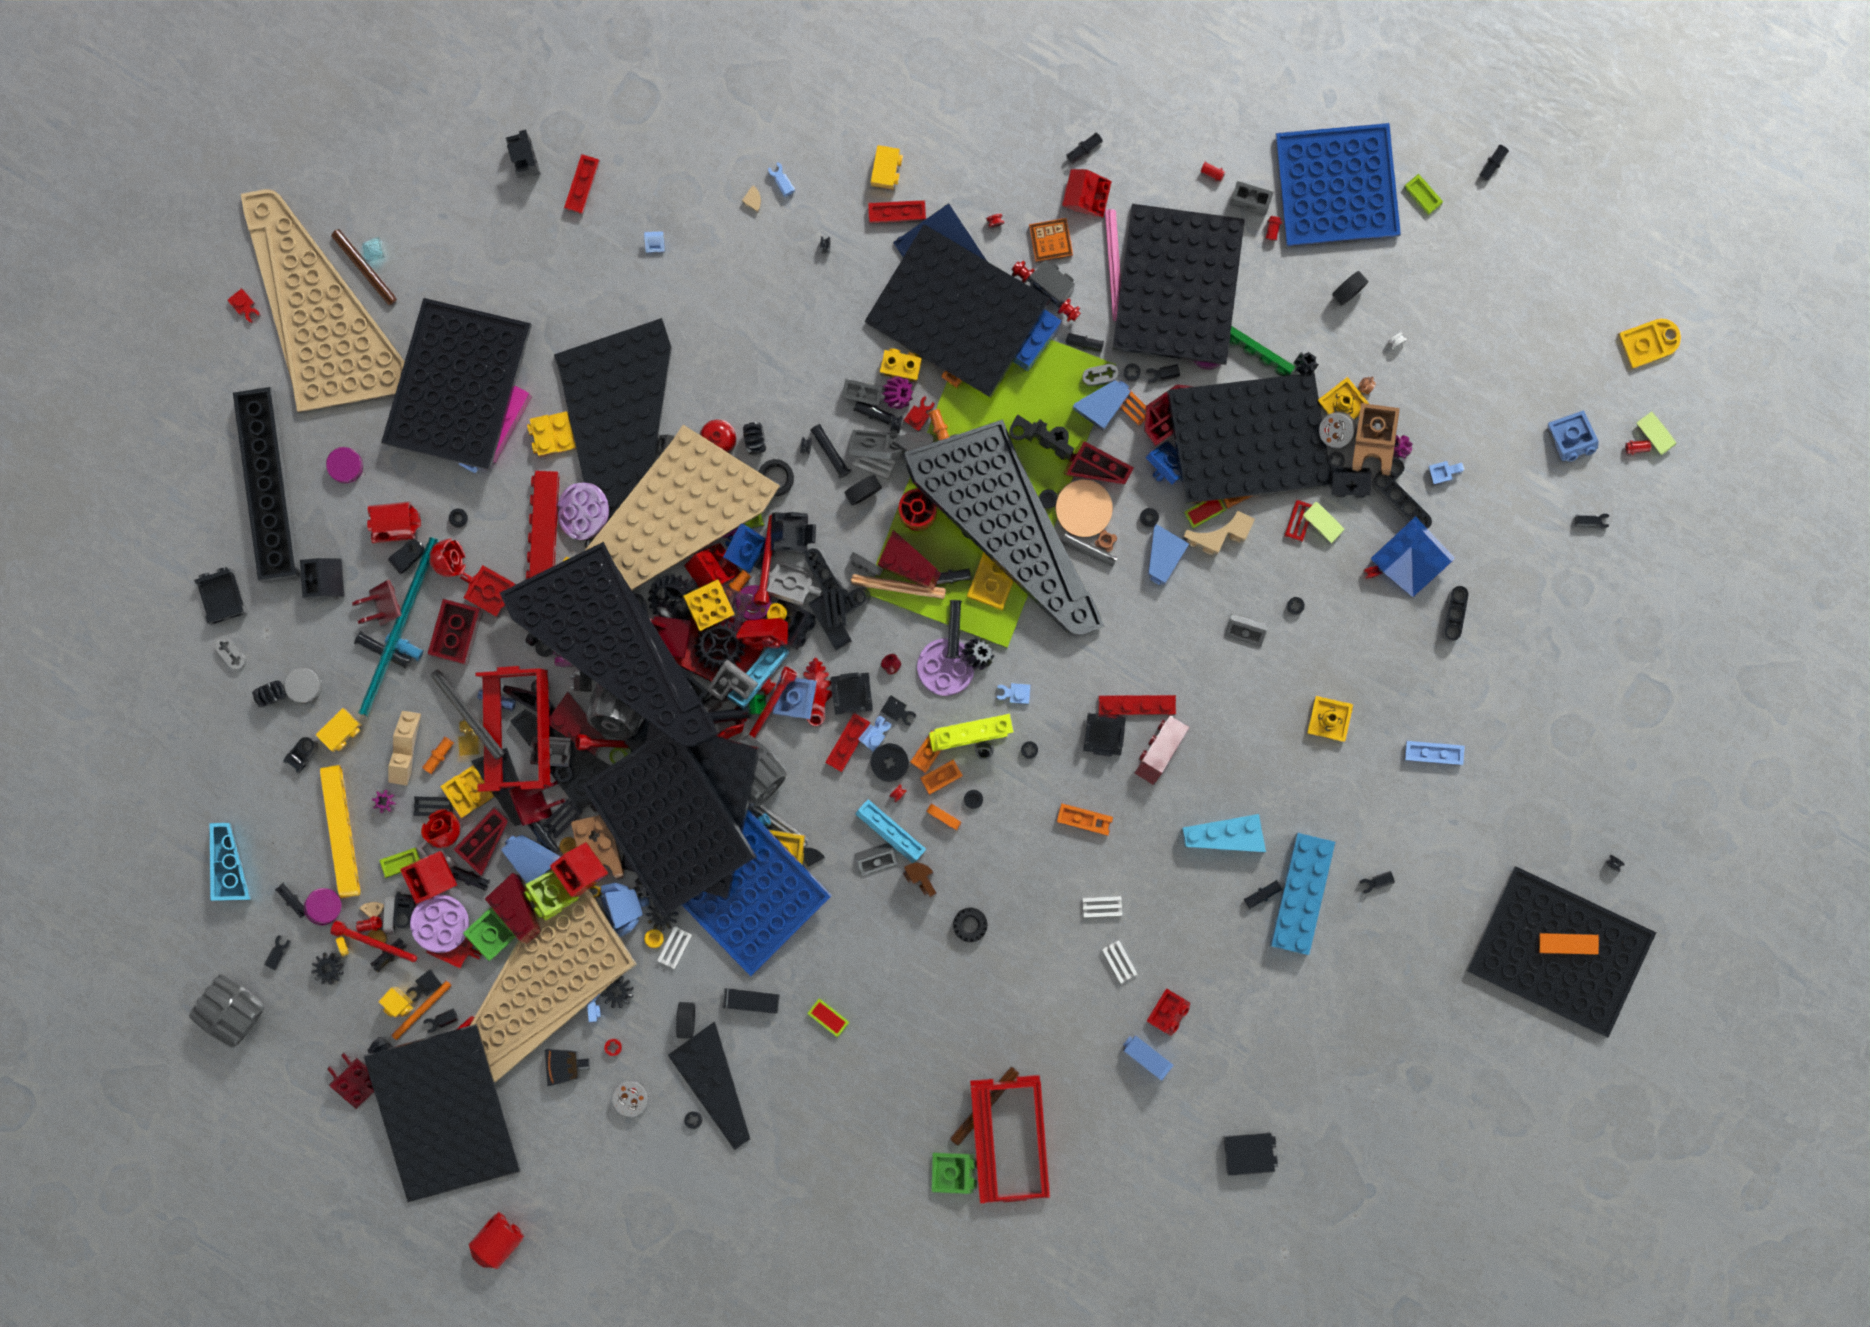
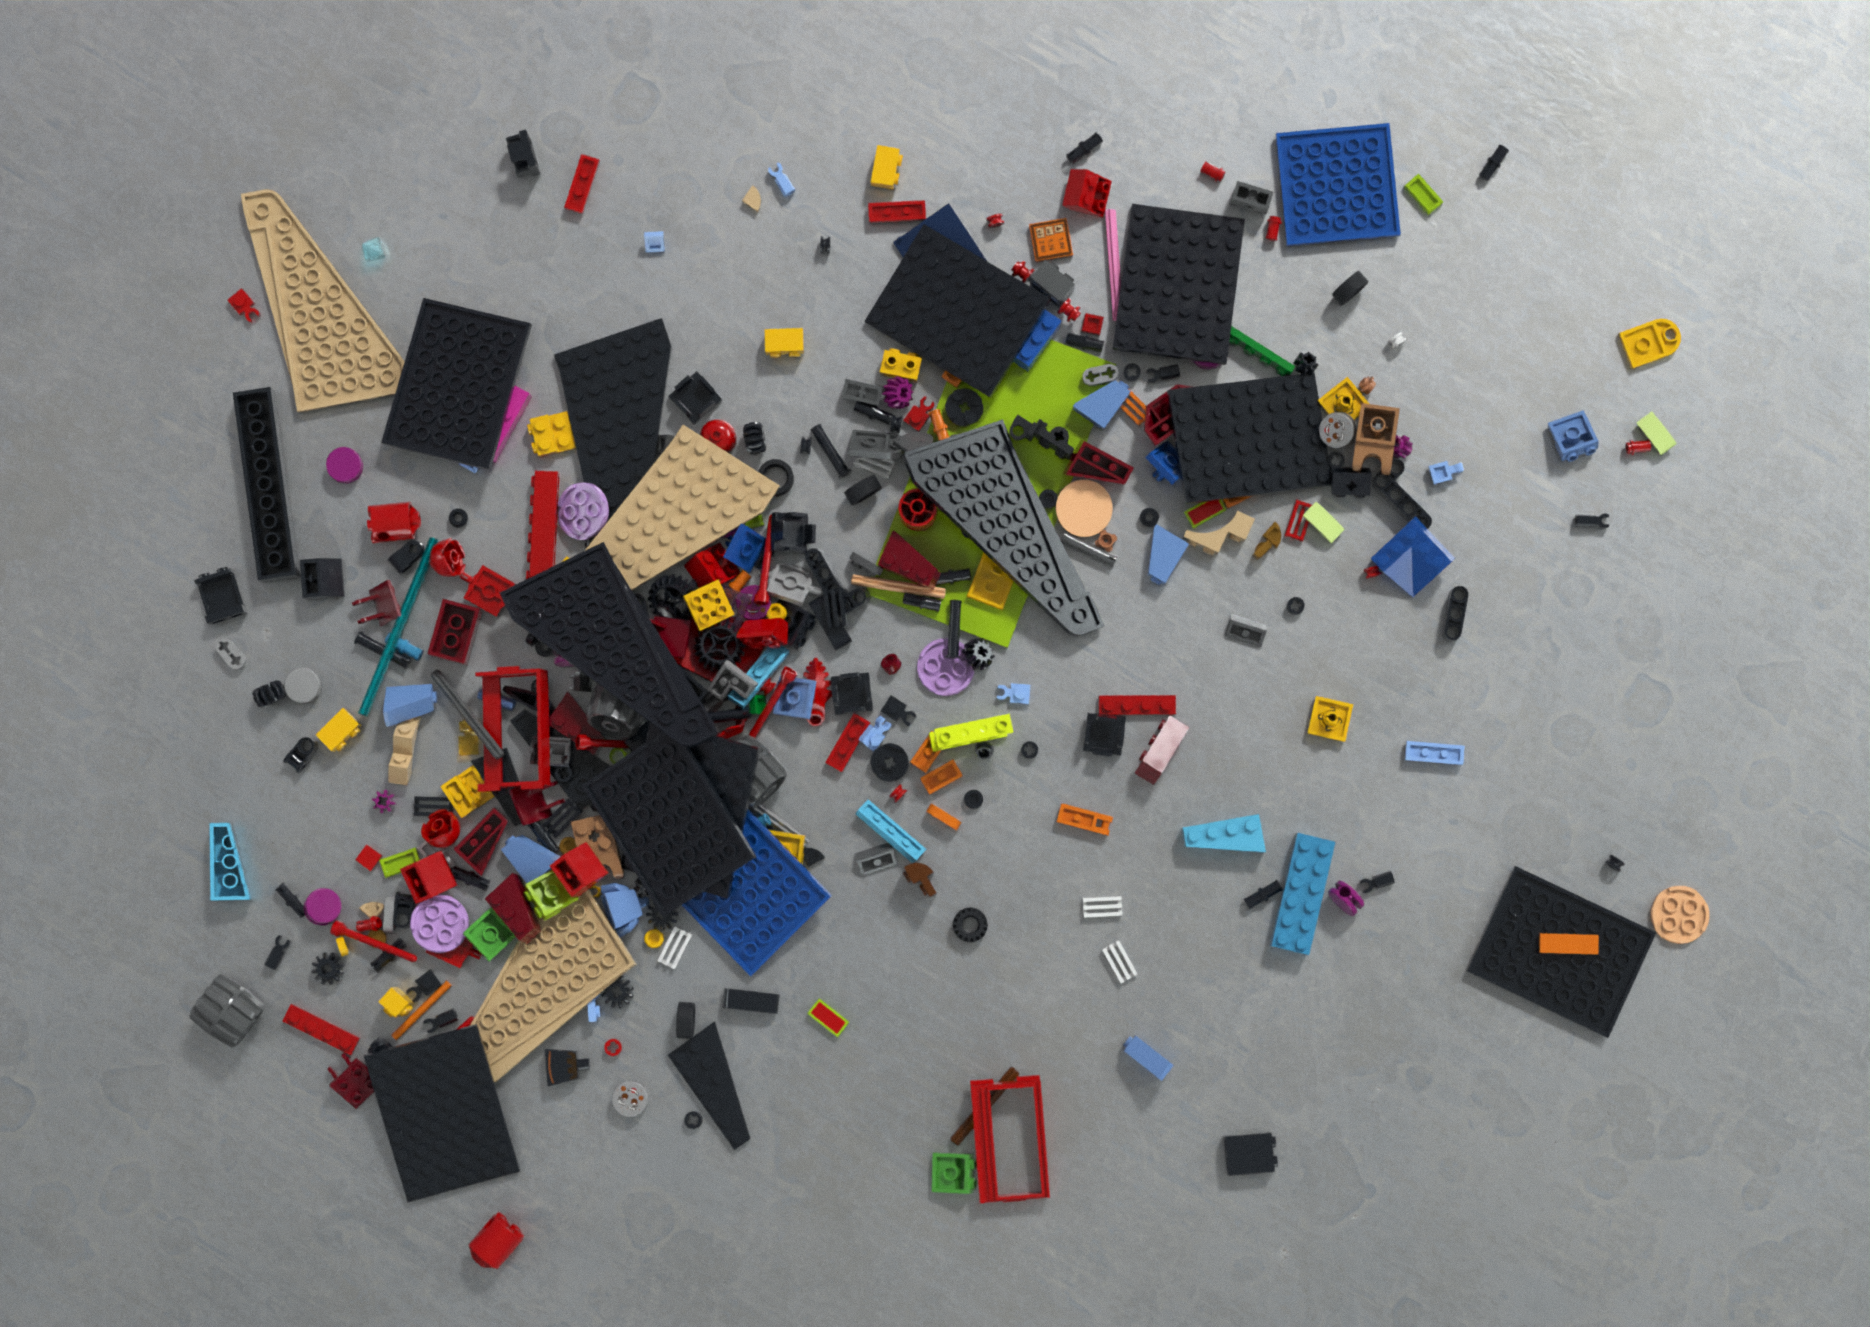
yellow beam [320,765,360,899] -> none
reddish brown axle [331,229,397,306] -> none
orange pin [422,736,454,774] -> none
red bracket [1147,988,1191,1036] -> none
none -> red plate [282,1004,361,1055]
none -> red tile [355,844,383,871]
none -> medium blue slope [383,684,438,727]
none -> black panel [668,371,722,425]
none -> yellow brick [765,328,804,358]
none -> black axle [902,593,941,612]
none -> black plate [945,388,983,427]
none -> red tile [1081,313,1104,336]
none -> pearl gold tile [1253,540,1272,560]
none -> pearl gold tile [1262,522,1281,548]
none -> magenta head [1328,880,1365,916]
none -> light nougat tile [1650,886,1710,944]

